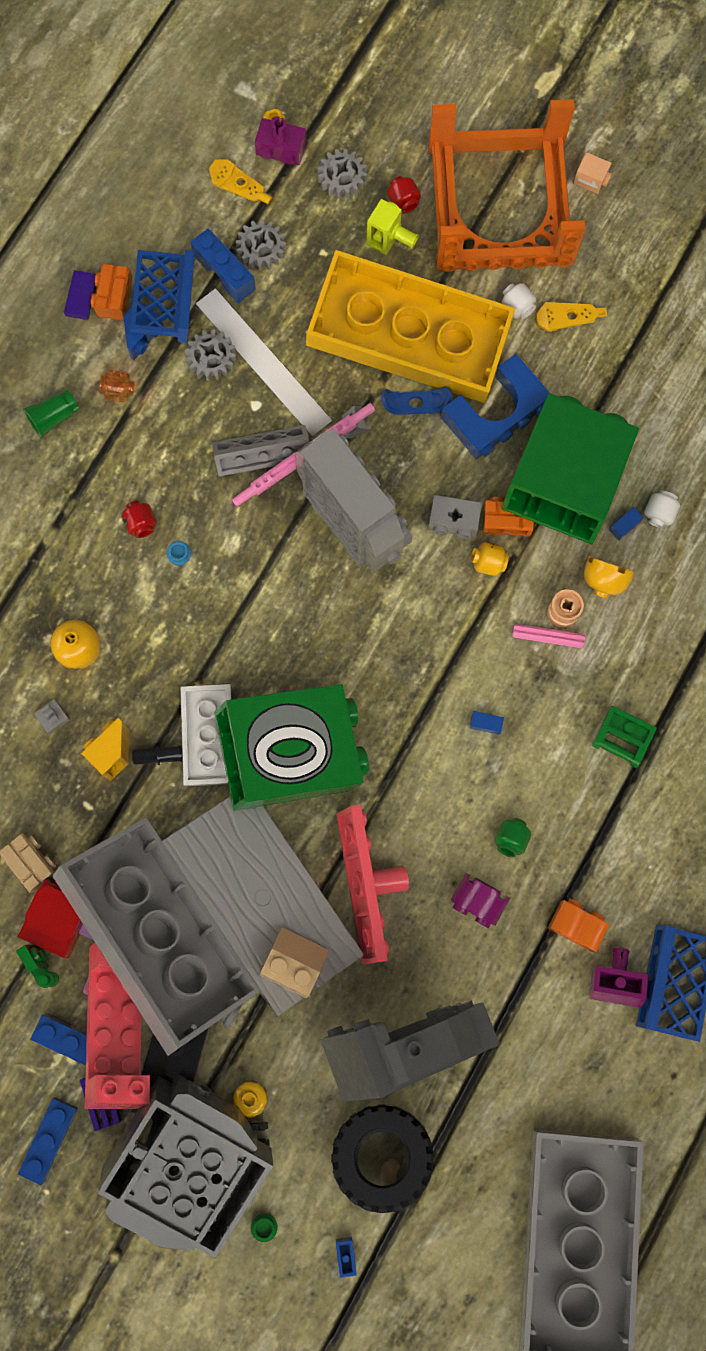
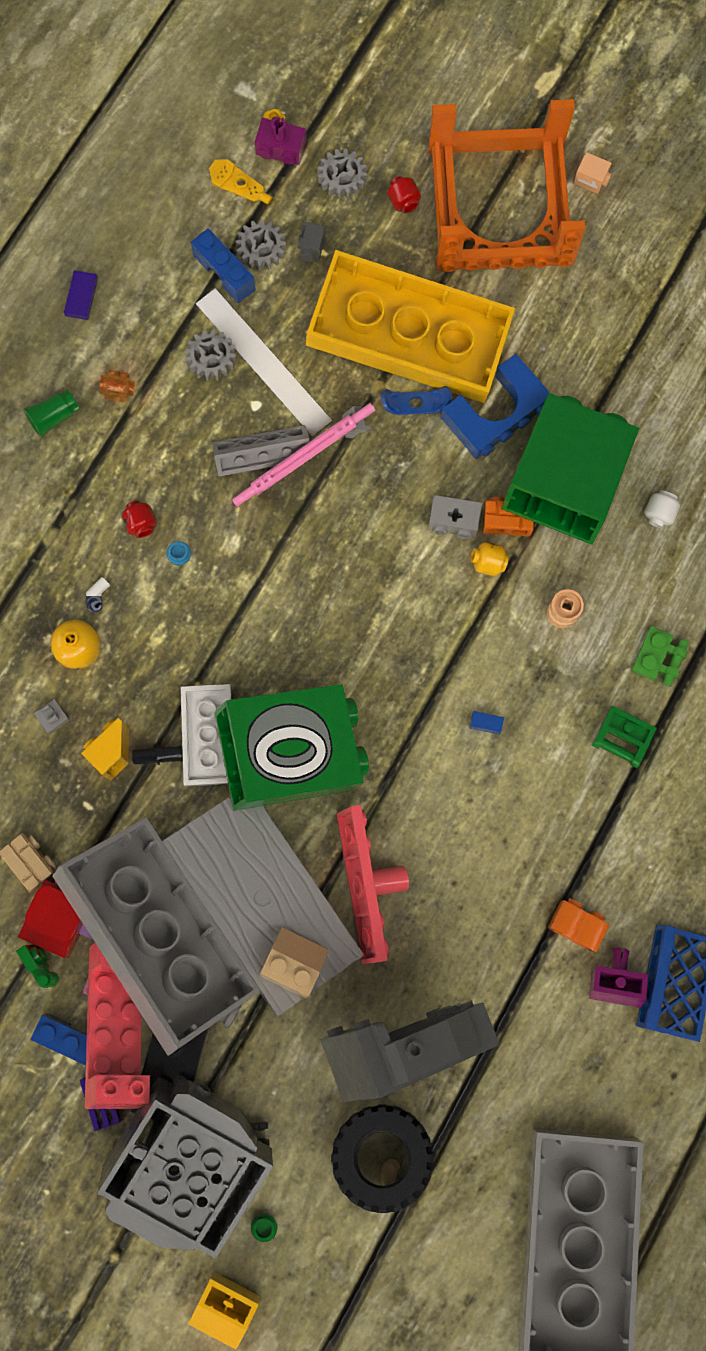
blue plate [18,1098,78,1185] -> none
orange brick [91,264,132,320] -> none
blue slope [123,300,163,360] -> none
blue fence [130,250,194,343] -> none
yellow head [233,1080,268,1117] -> none
light grey piece [295,428,413,572] -> none
blue piece [336,1237,357,1278] -> none
neon yellow brick [366,199,419,255] -> none
magenta brick [451,873,511,928] -> none
green head [494,818,531,857] -> none
white head [502,283,536,319] -> none
bright pink axle [512,624,585,648] -> none
yellow piece [536,302,607,332] -> none
yellow cylinder [584,556,635,599] -> none
blue piece [609,507,644,541] -> none
none -> arm [86,577,110,613]
none -> yellow slope [188,1271,261,1349]
none -> dark grey brick [297,221,325,262]
none -> bright green plate [631,626,689,687]

